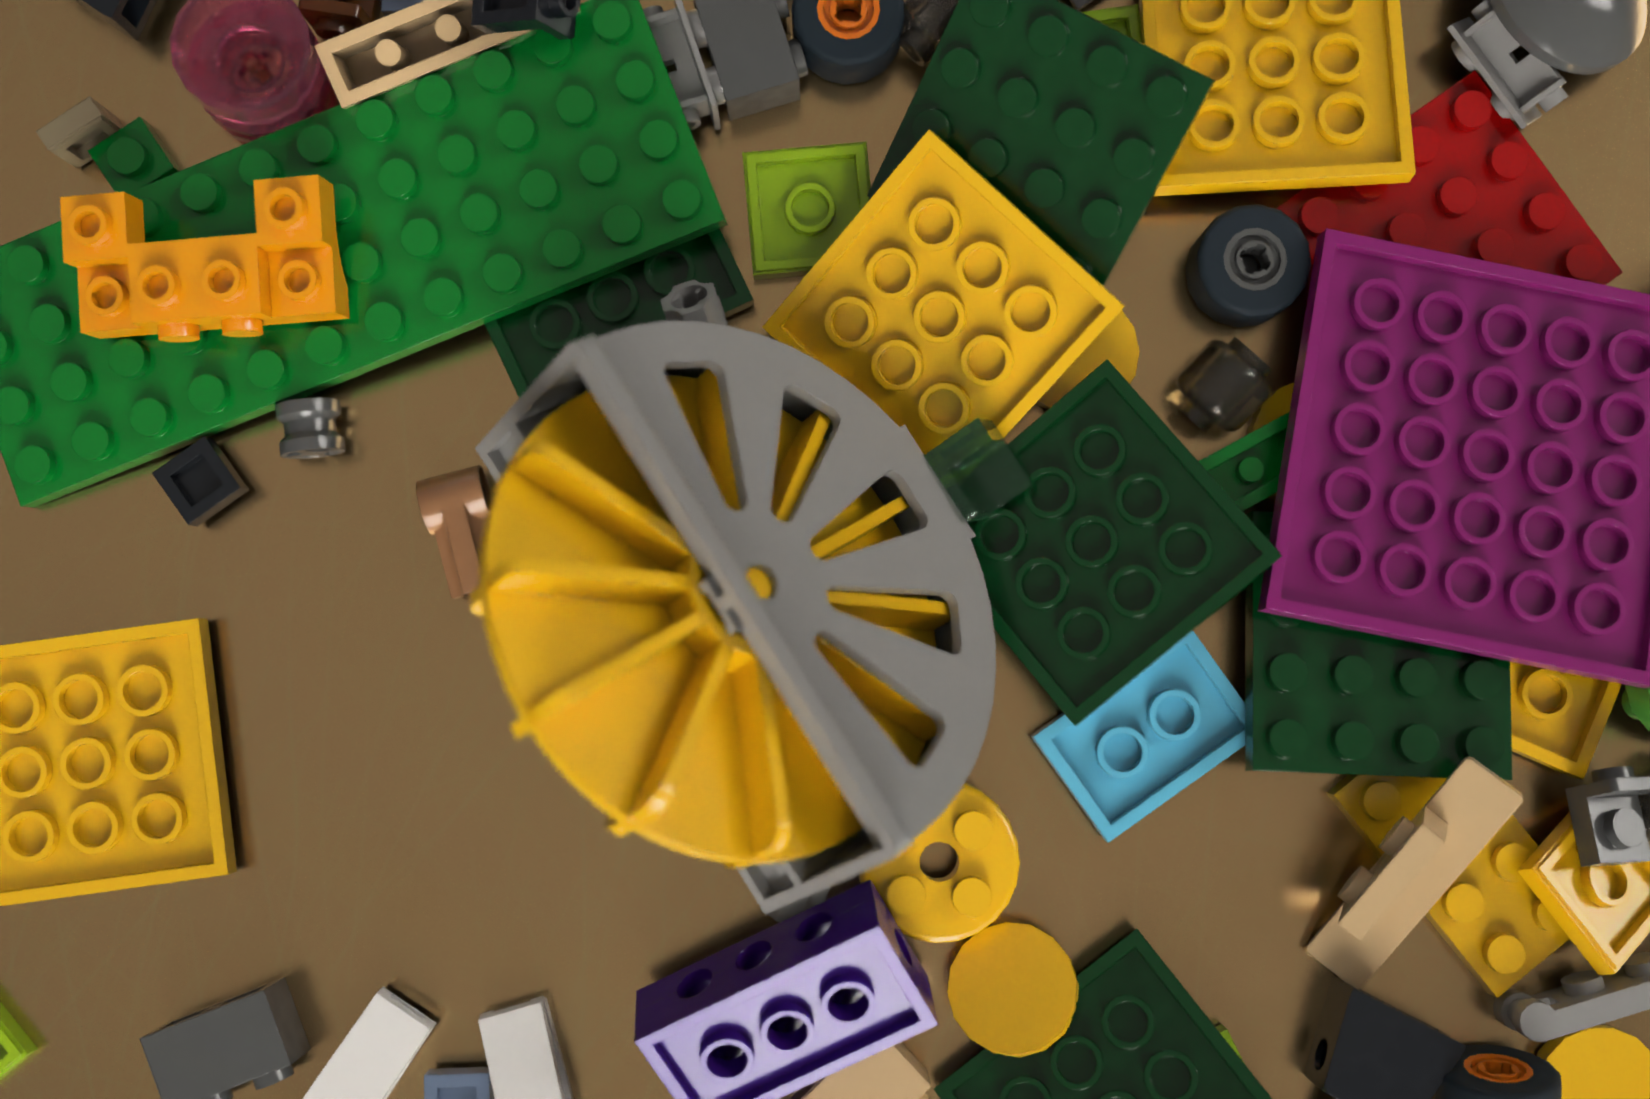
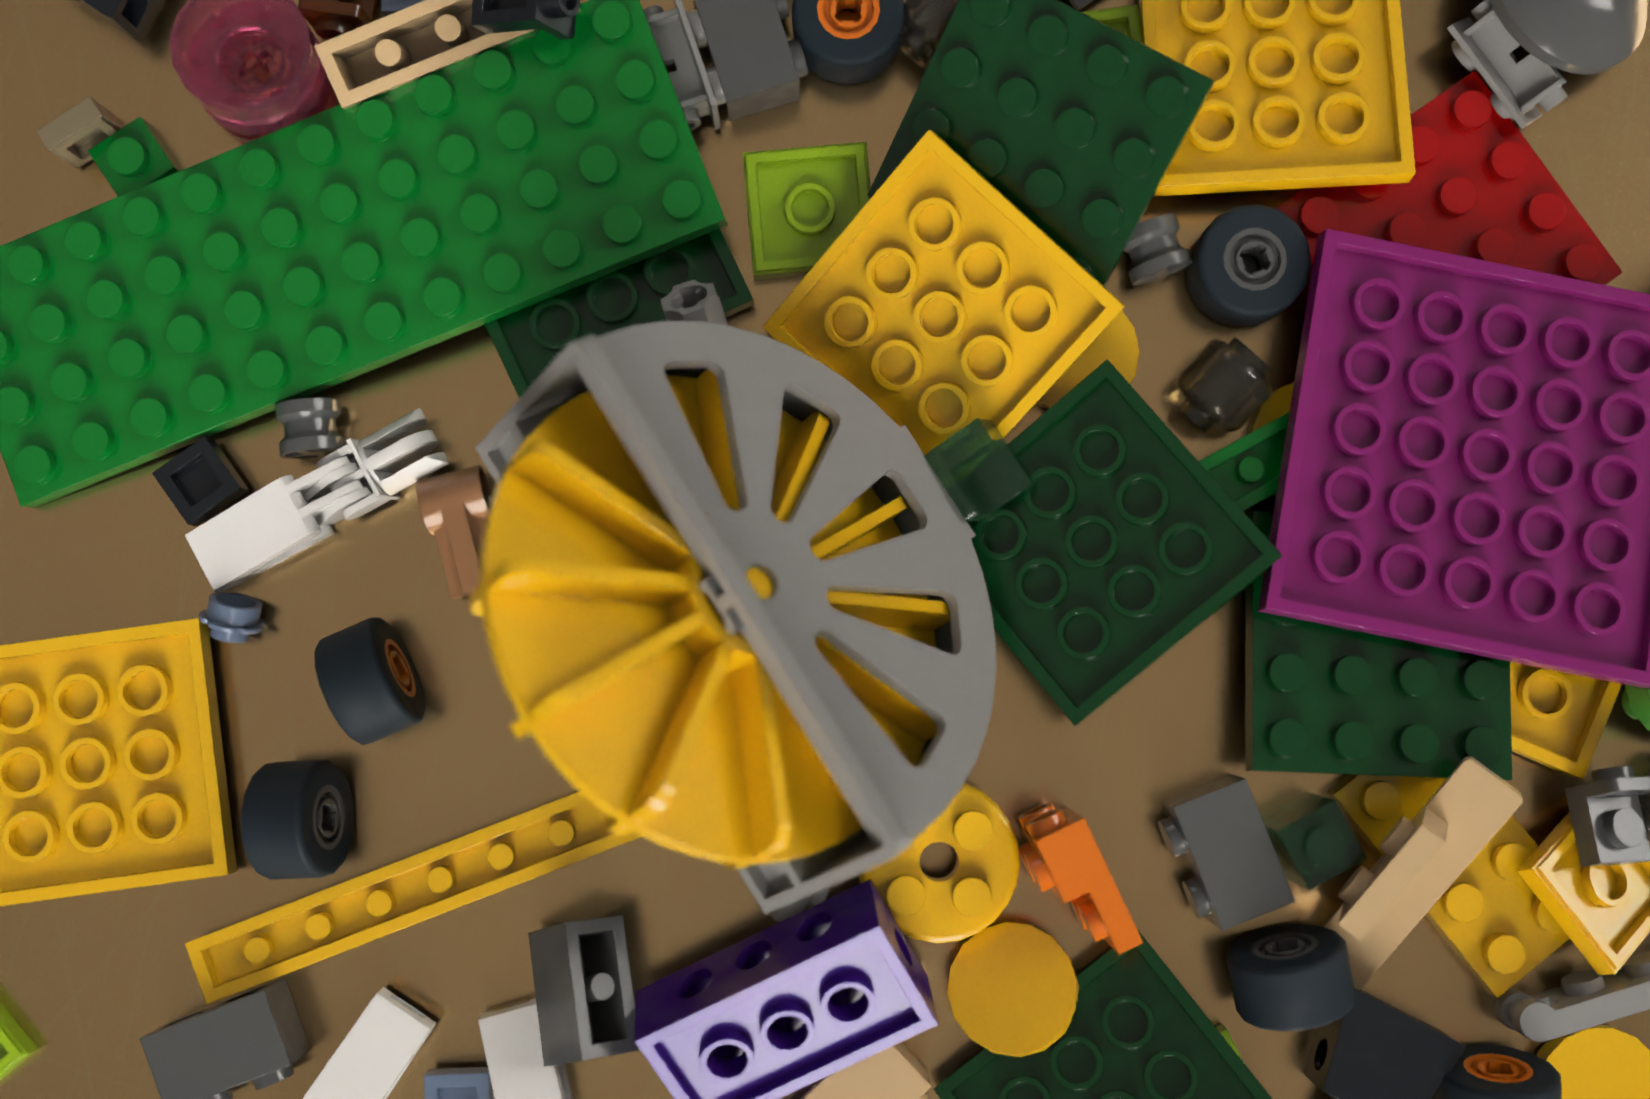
light orange bracket [60,174,350,343] -> none
medium azure plate [1030,631,1245,843] -> none
none -> yellow plate [184,791,643,1005]
none -> white arm [185,408,450,593]
none -> sand blue plate [199,592,264,643]
none -> black wheel [240,759,355,880]
none -> black wheel [314,618,426,745]
none -> dark grey brick [528,915,640,1067]
none -> orange plate [1017,802,1143,955]
none -> dark grey wheel [1124,213,1193,286]
none -> dark grey brick [1158,774,1296,931]
none -> black wheel [1226,924,1355,1032]
none -> clear green brick [1263,793,1367,890]

